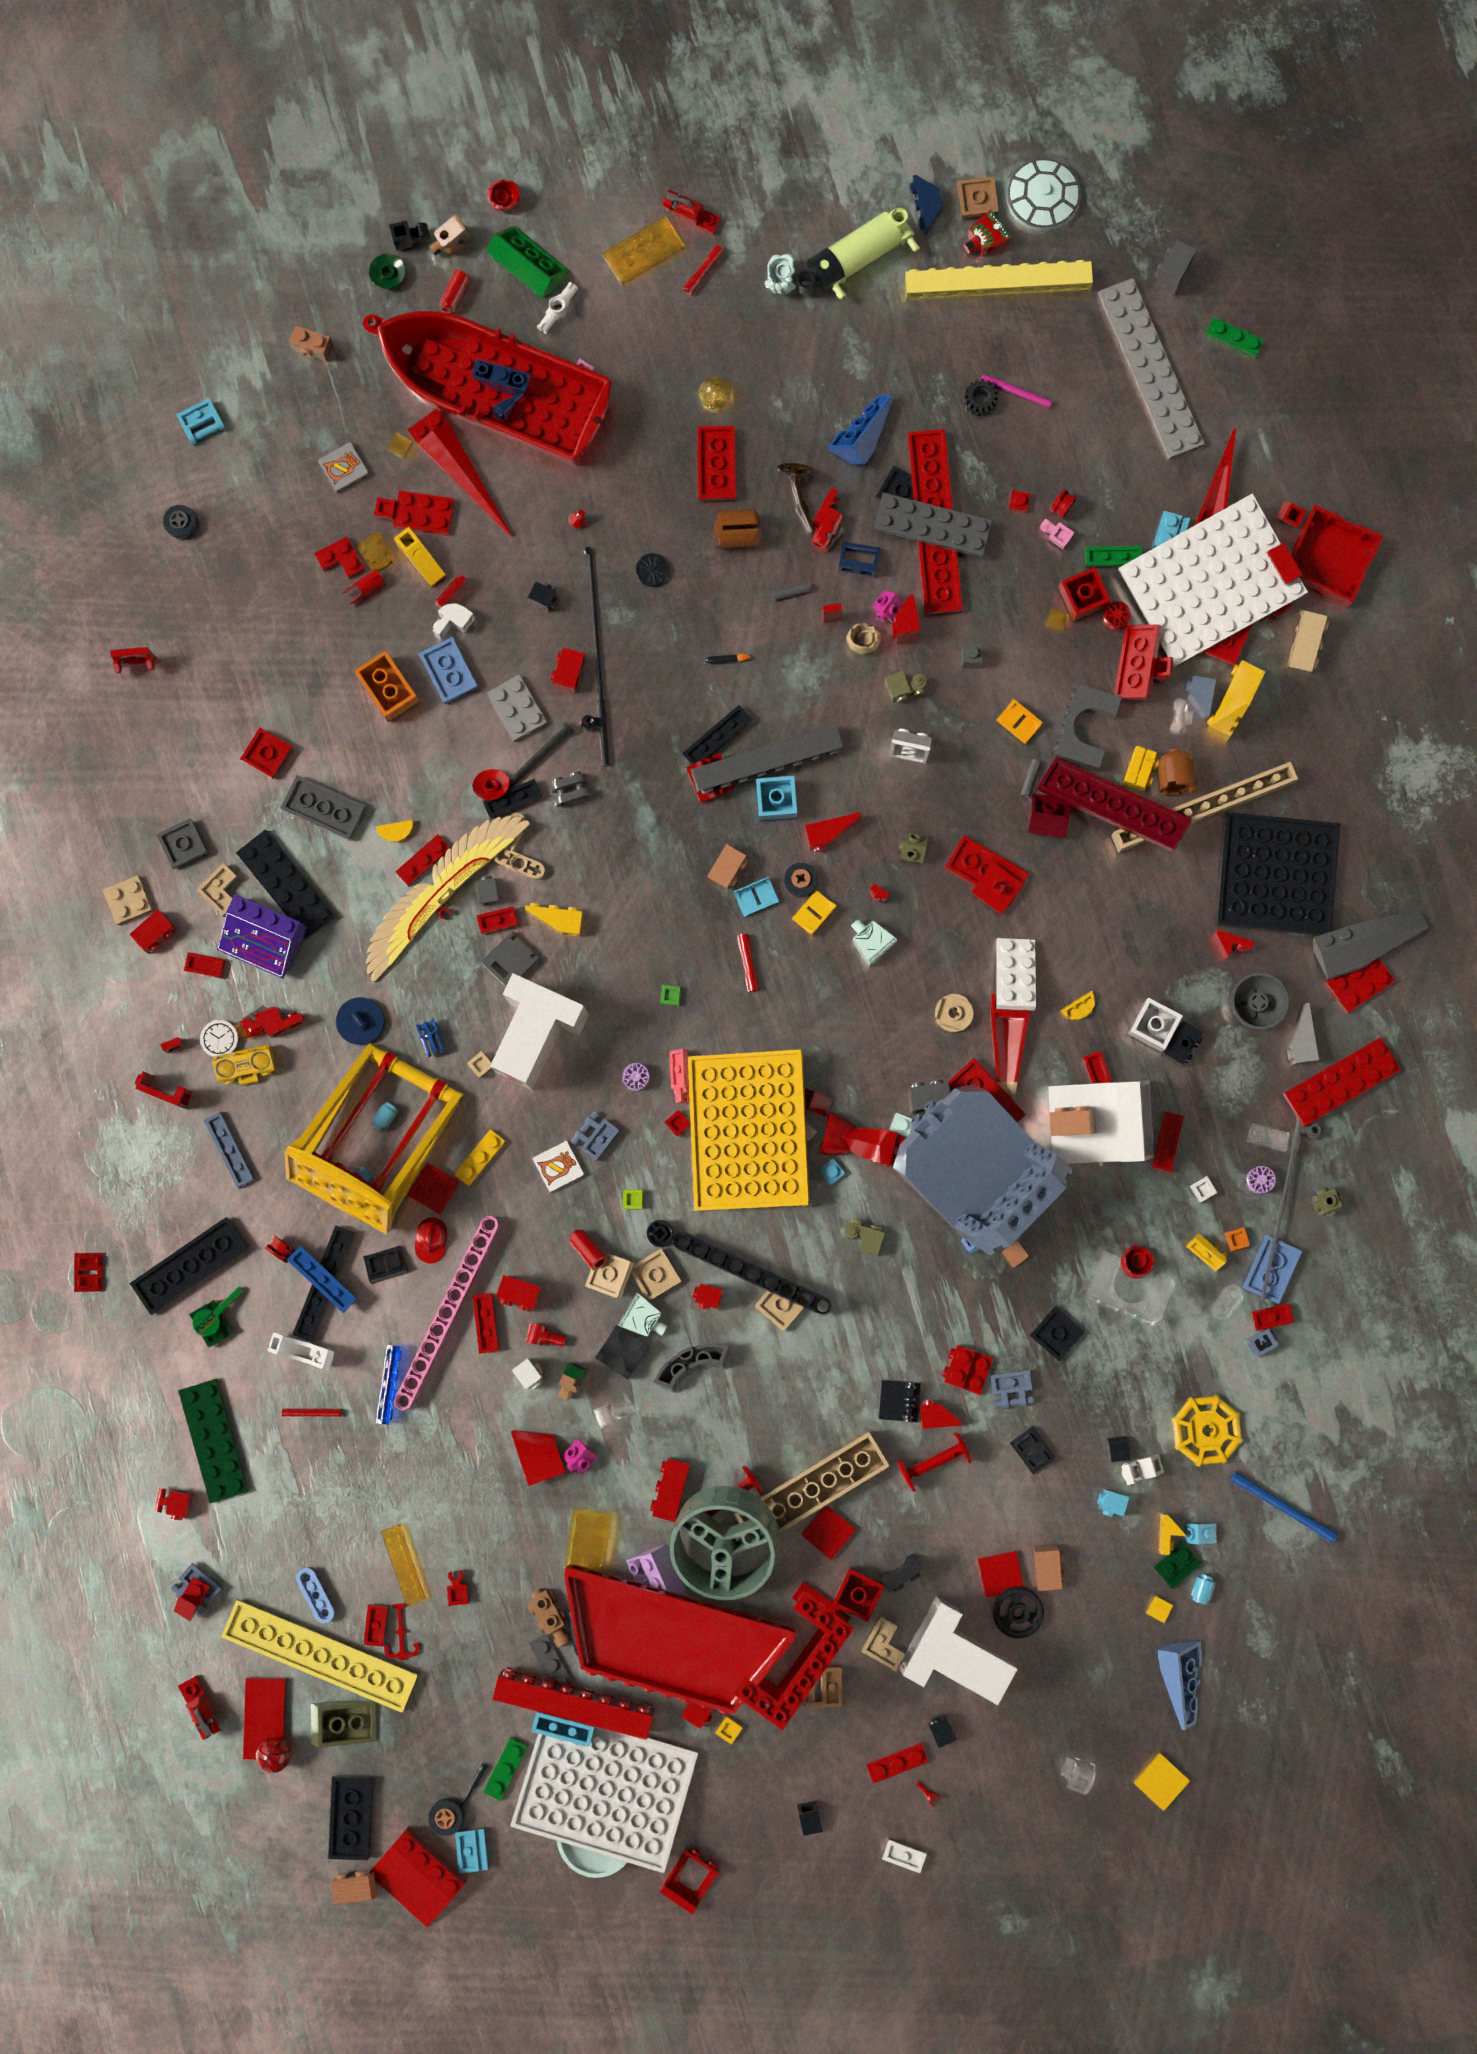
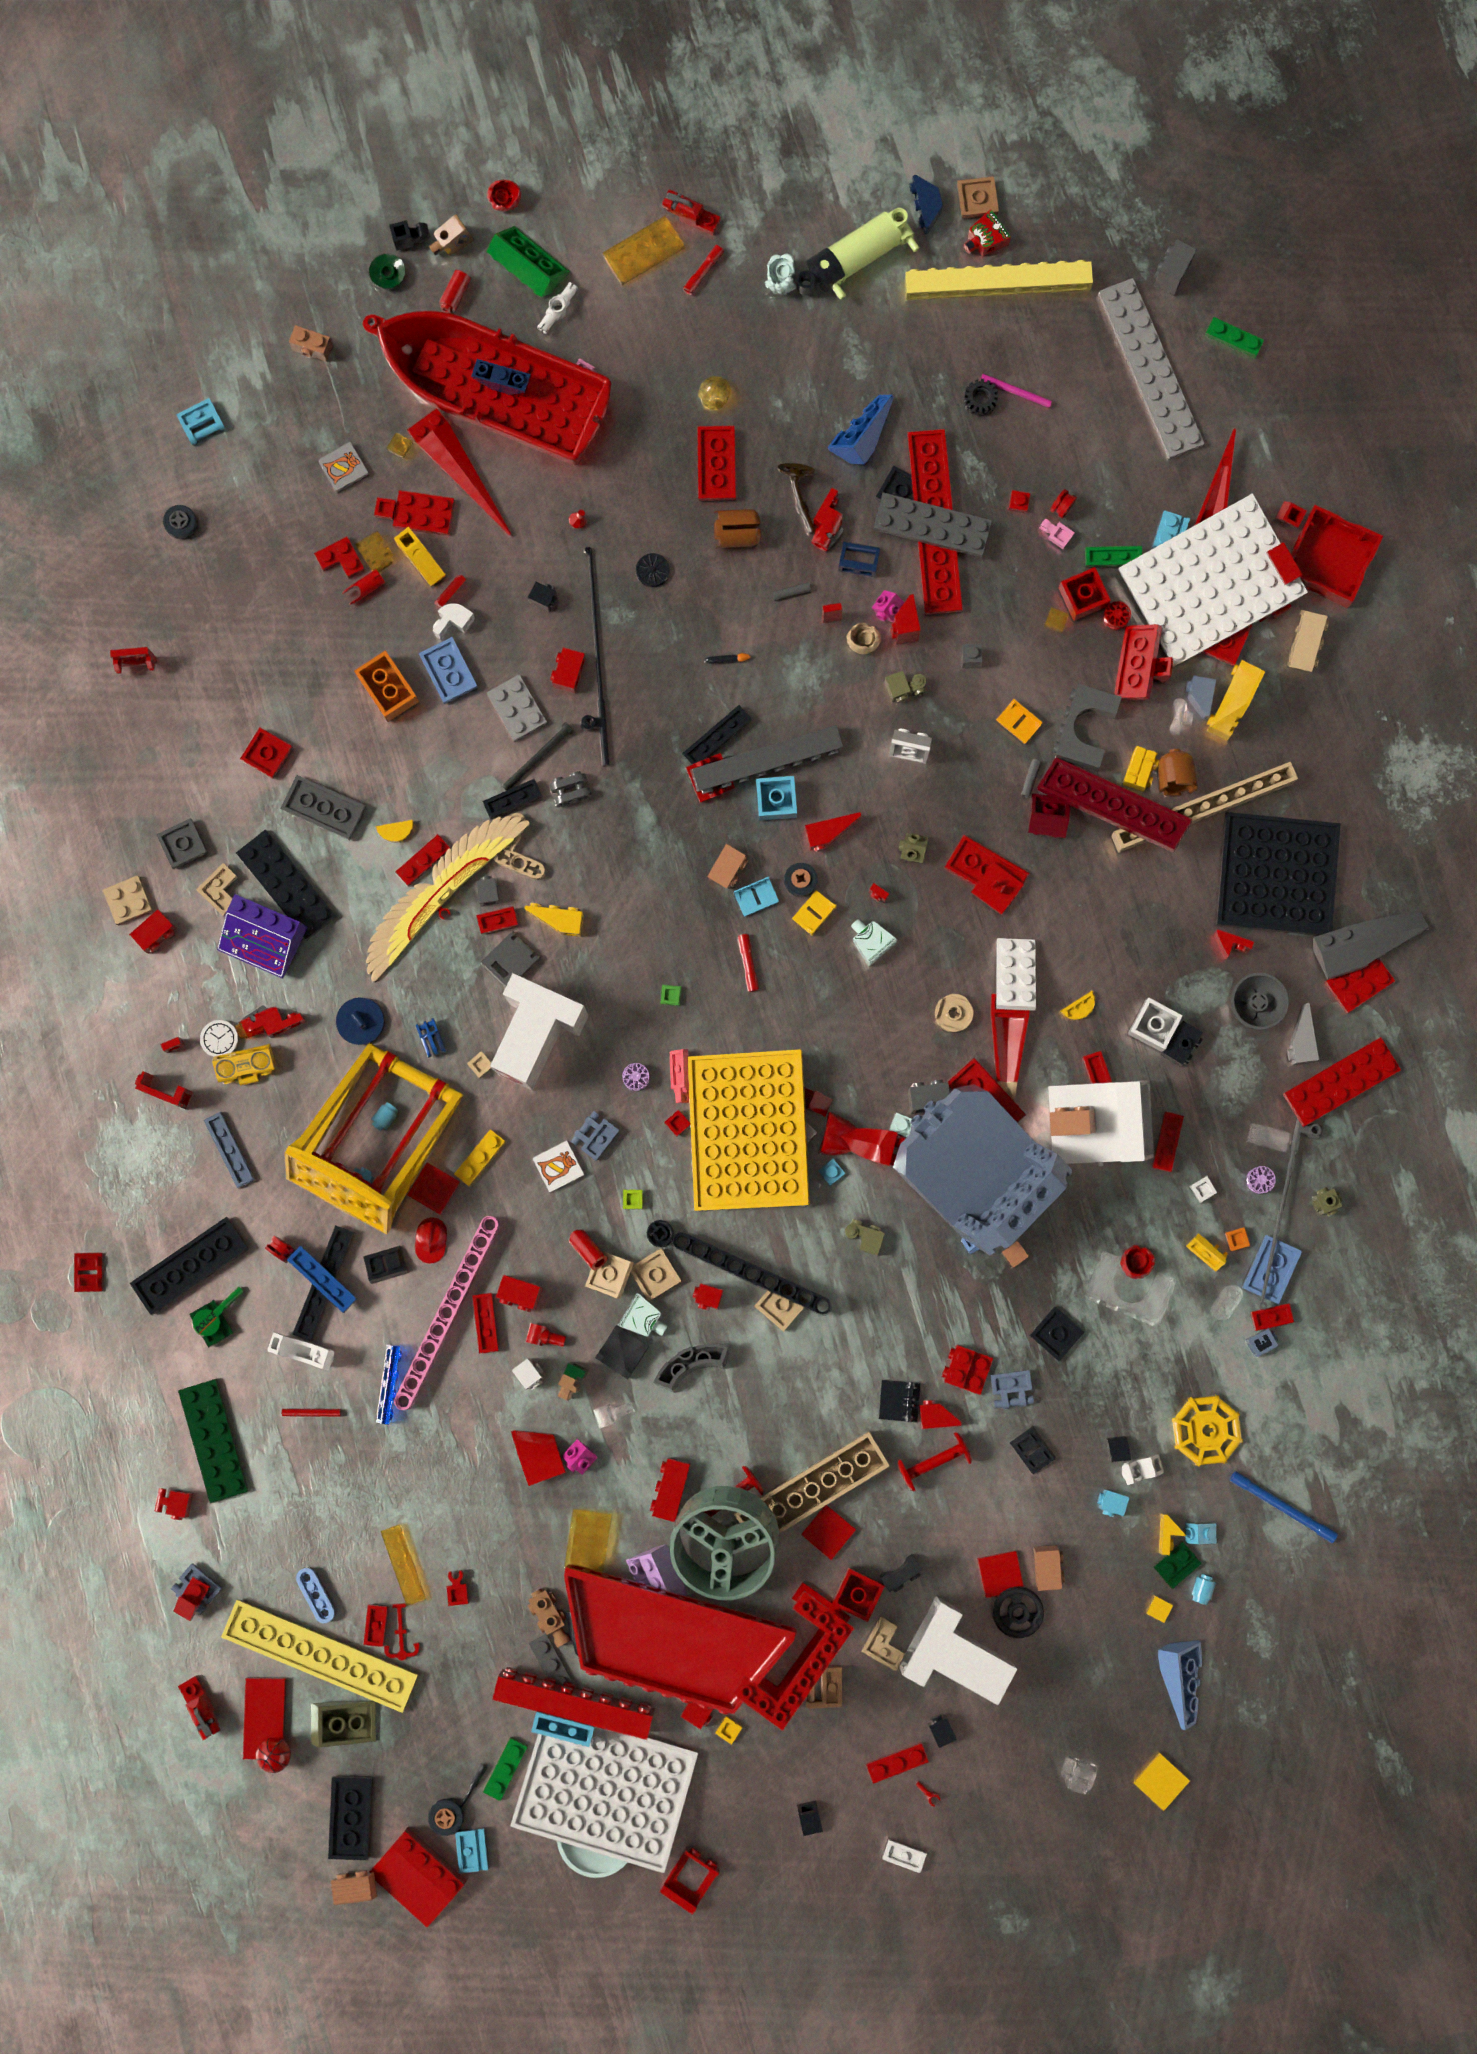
red tile [184,952,226,979] -> none
red dish [472,769,510,801] -> none
dark blue cone [493,393,524,420] -> none
light aqua dish [1007,158,1081,232] -> none

